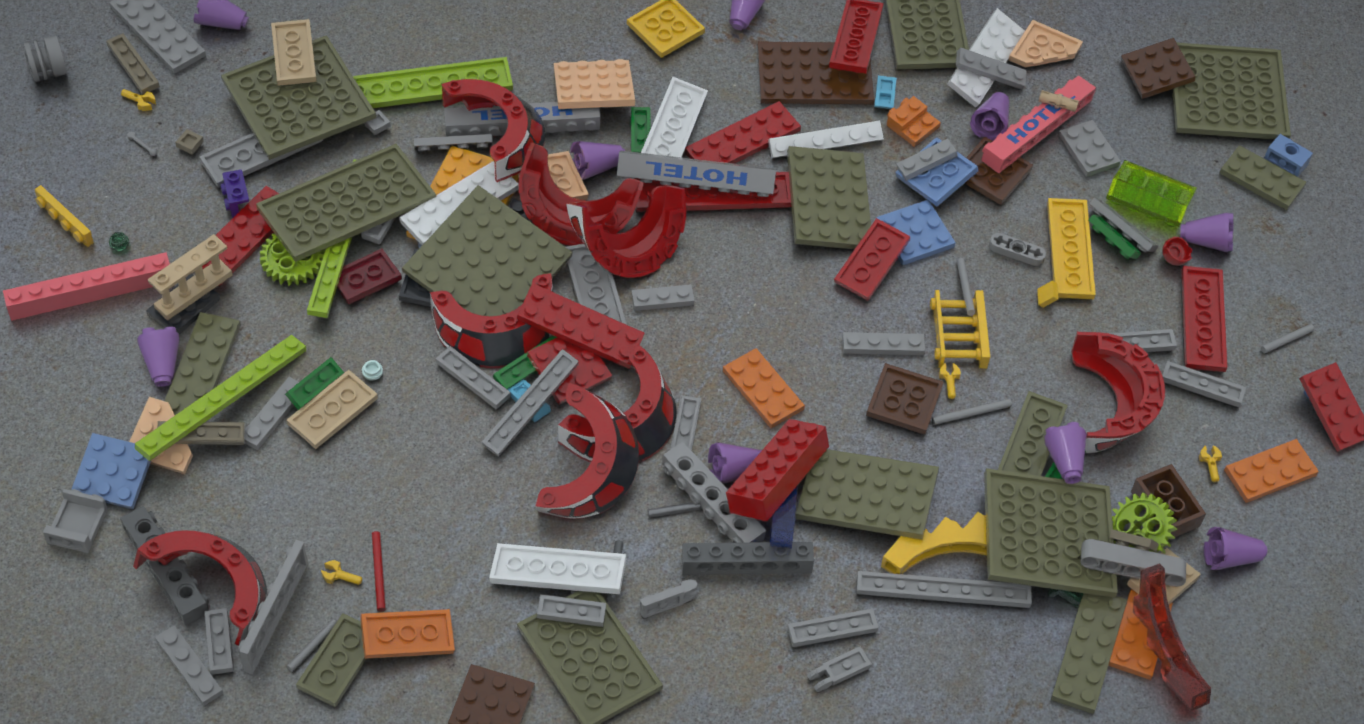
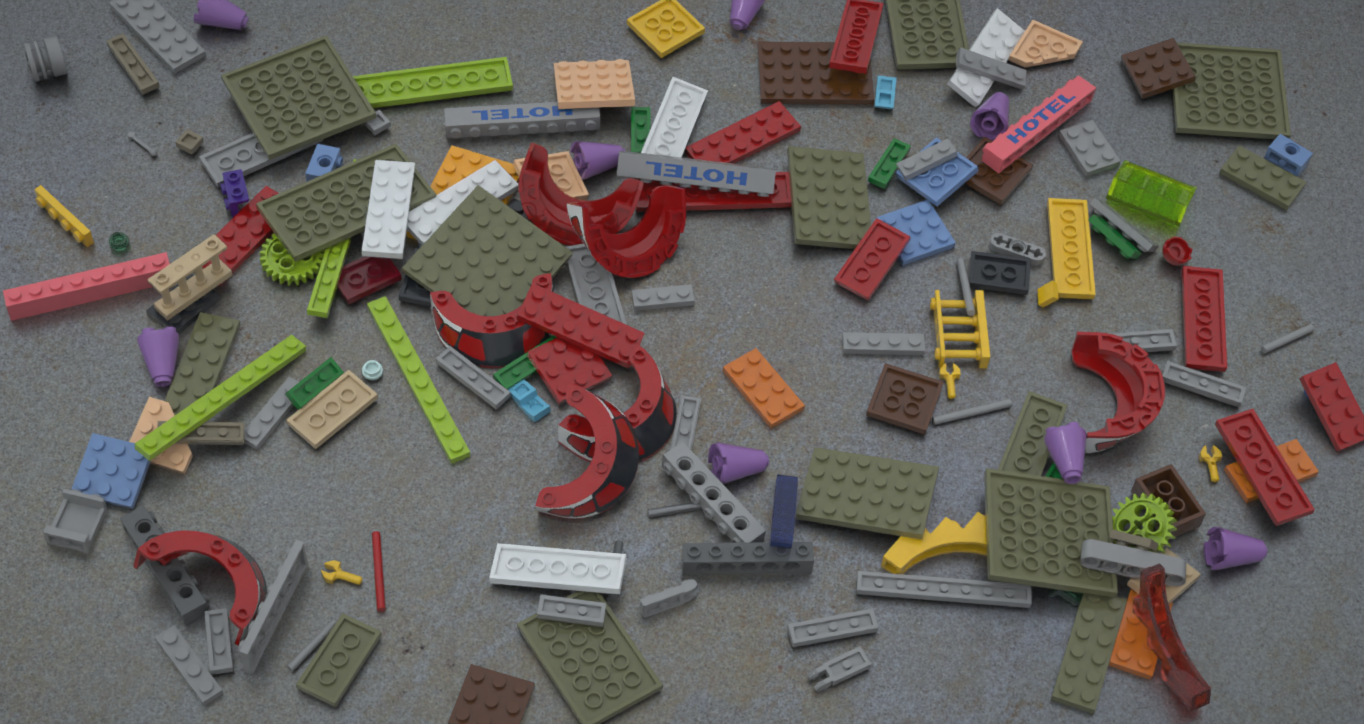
yellow bar [121,89,156,111] -> none
tan plate [271,19,317,86] -> none
orange plate [360,609,455,659] -> none
light grey plate [414,134,492,151] -> none
red windscreen [442,79,545,182] -> none
light grey plate [482,349,579,457] -> none
red brick [726,419,829,521] -> none
white plate [768,121,884,159] -> none
orange plate [886,96,941,147] -> none
tan pin [1038,90,1079,112] -> none
medium lavender cone [1180,213,1234,252] -> none
none -> medium blue brick [305,144,343,182]
none -> white plate [362,160,415,259]
none -> lime plate [367,296,470,464]
none -> green plate [868,138,911,189]
none -> black plate [969,251,1031,295]
none -> red plate [1215,409,1315,526]

